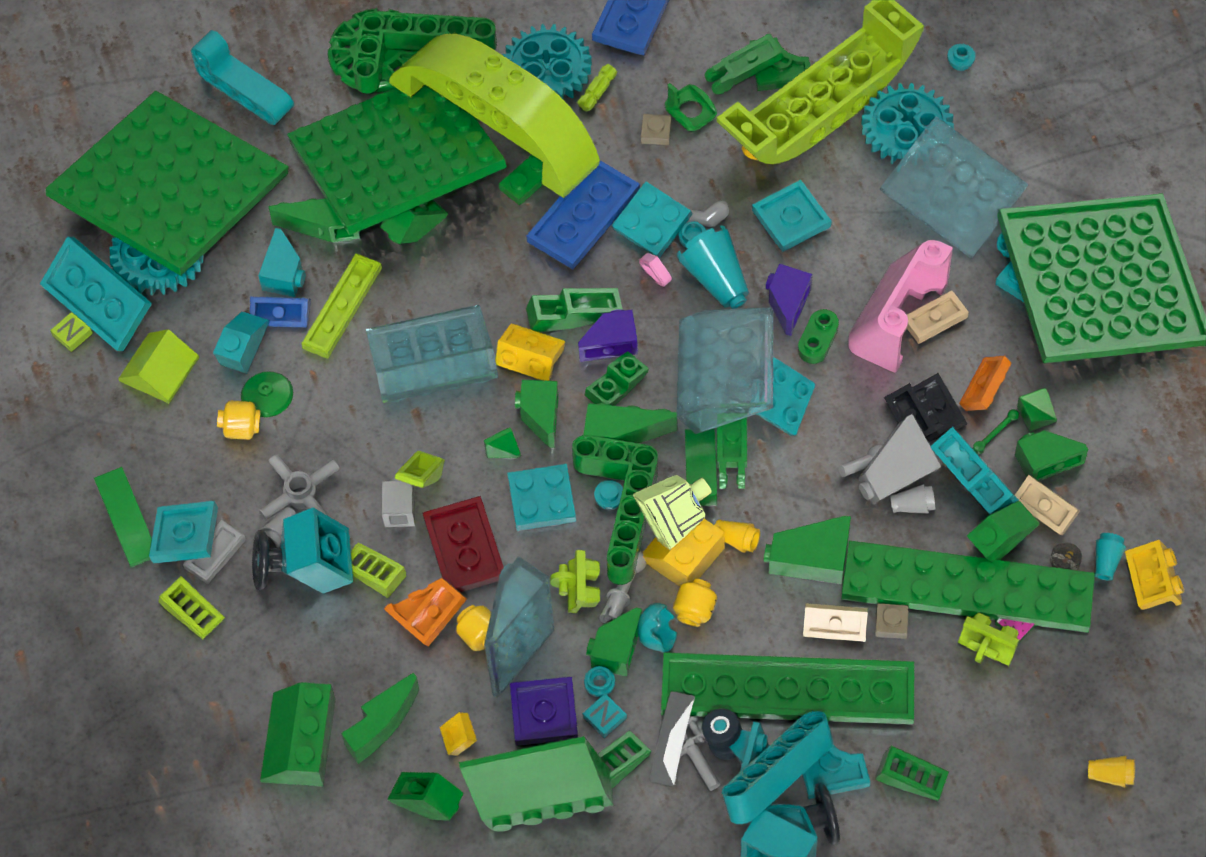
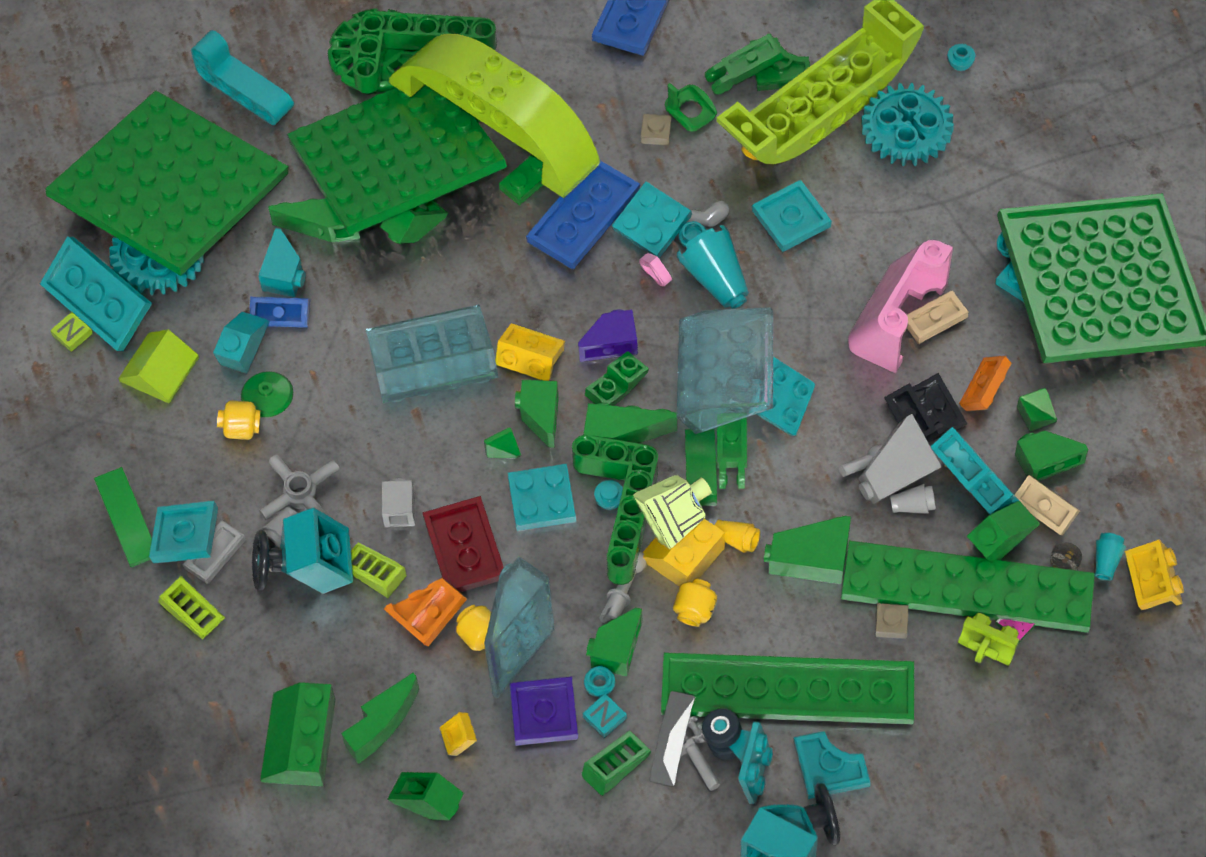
lime tile [301,253,382,359] -> none
lime slope [395,450,445,488] -> none
slope [459,736,614,832] -> none
teal gear [502,24,592,99] -> none
green slope [526,288,623,332] -> none
lime hips [550,550,600,614] -> none
lime axle [578,64,617,112] -> none
teal hair [637,603,677,653] -> none
teal beam [722,711,834,824] -> none
dark purple slope [765,263,812,336] -> none
green plate [798,309,839,364] -> none
plate [803,603,868,642] -> none
green slope [875,745,949,801] -> none
clear light blue slope [879,116,1028,259] -> none
green hinge [973,409,1019,454] -> none
yellow cone [1088,756,1135,788] -> none

